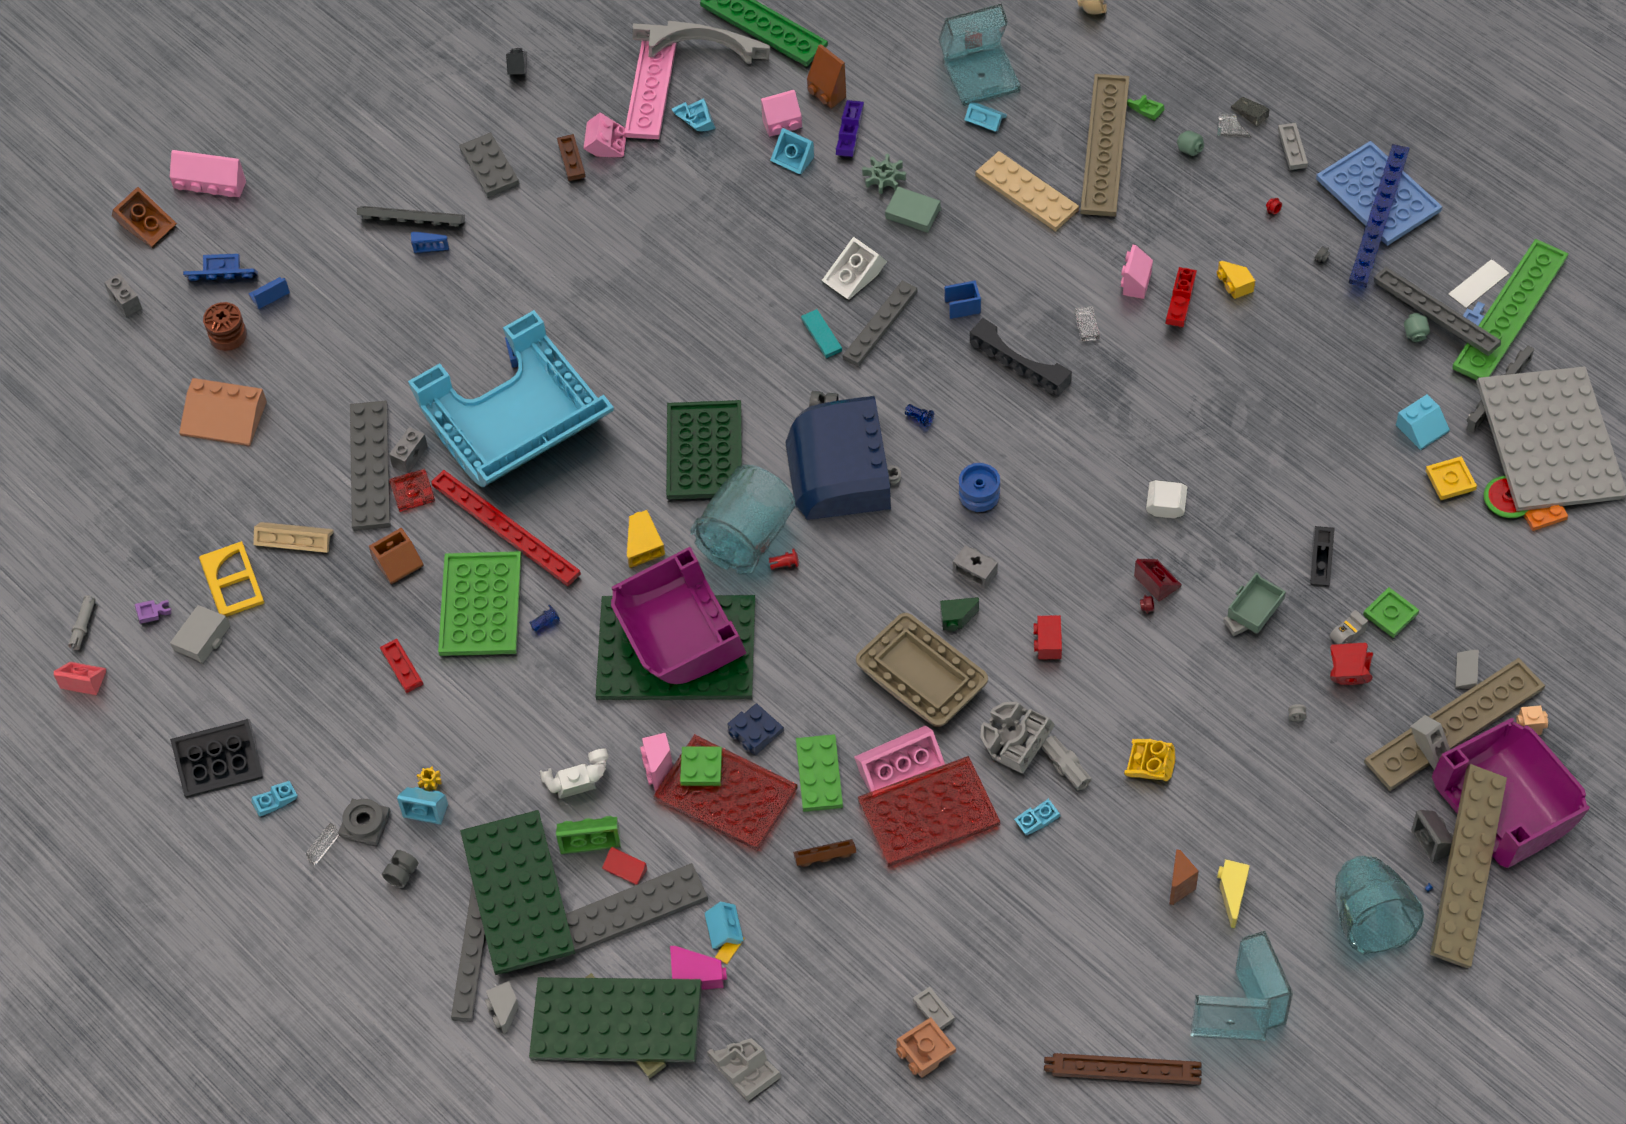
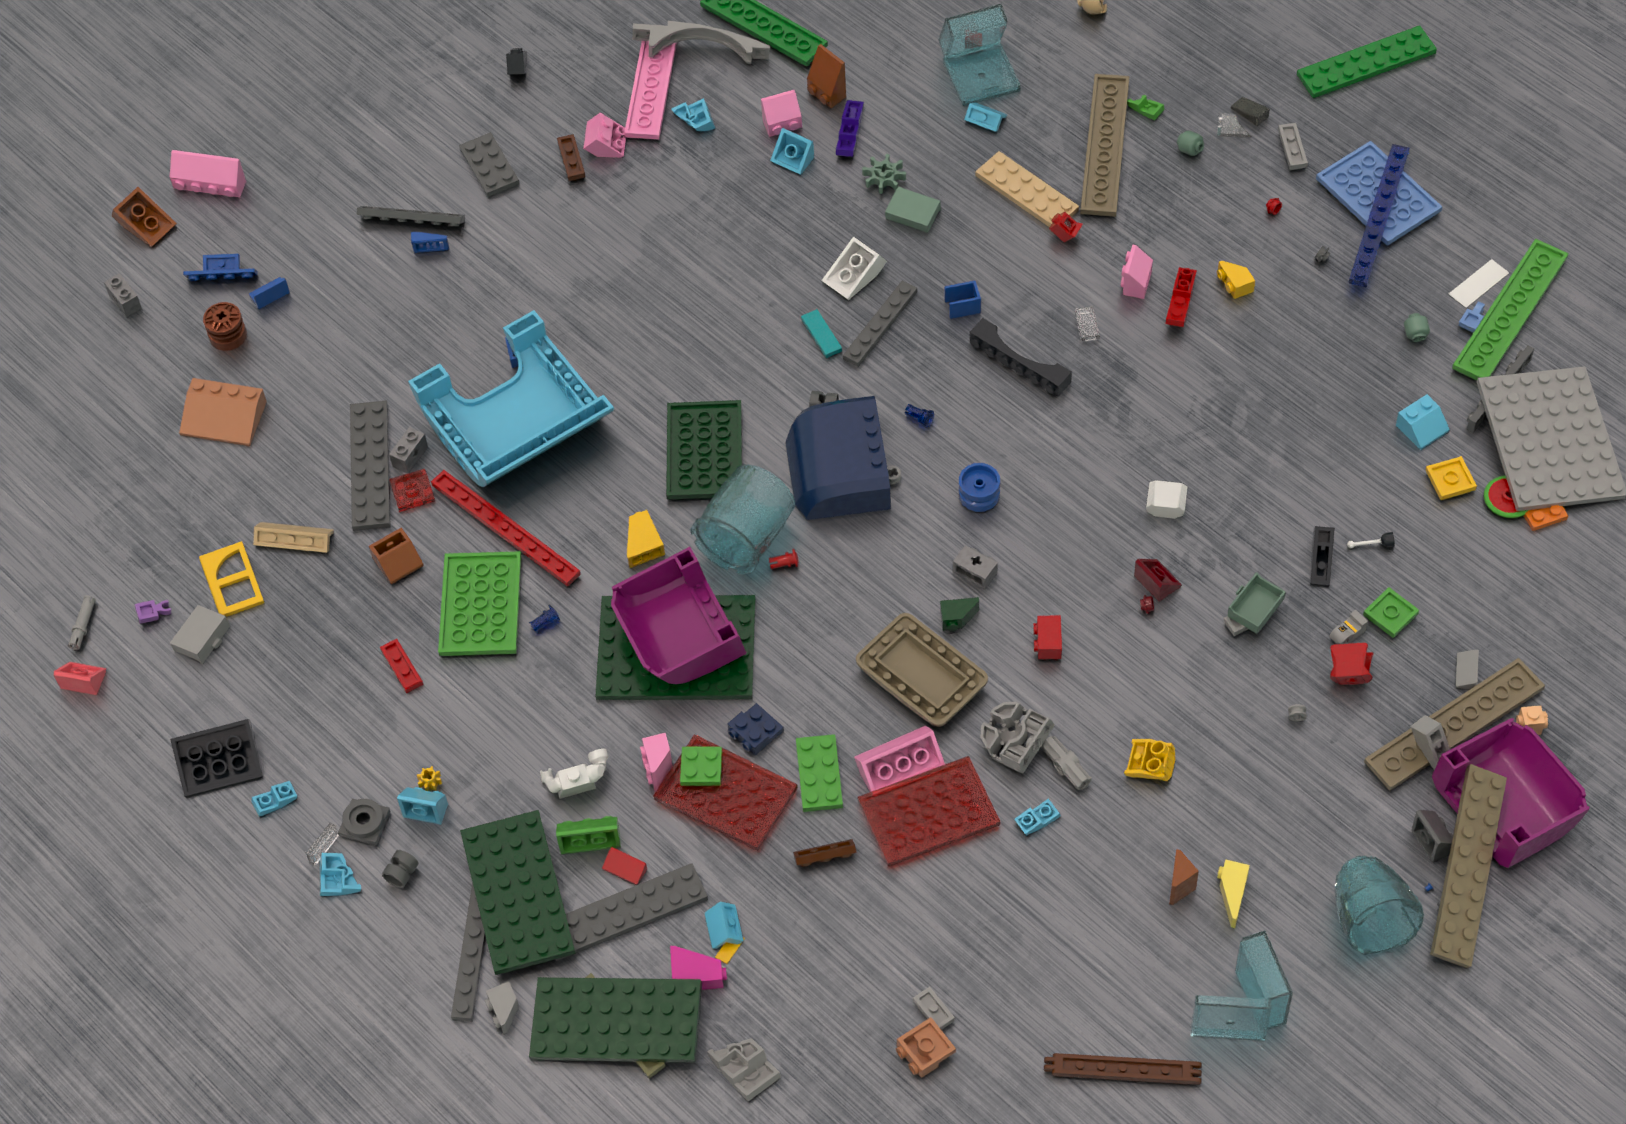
dark grey plate [1374,267,1501,356] -> none
none -> medium azure slope [320,853,361,896]
none -> red window [1049,212,1083,242]
none -> green plate [1296,25,1437,98]
none -> hinge [1347,532,1395,548]

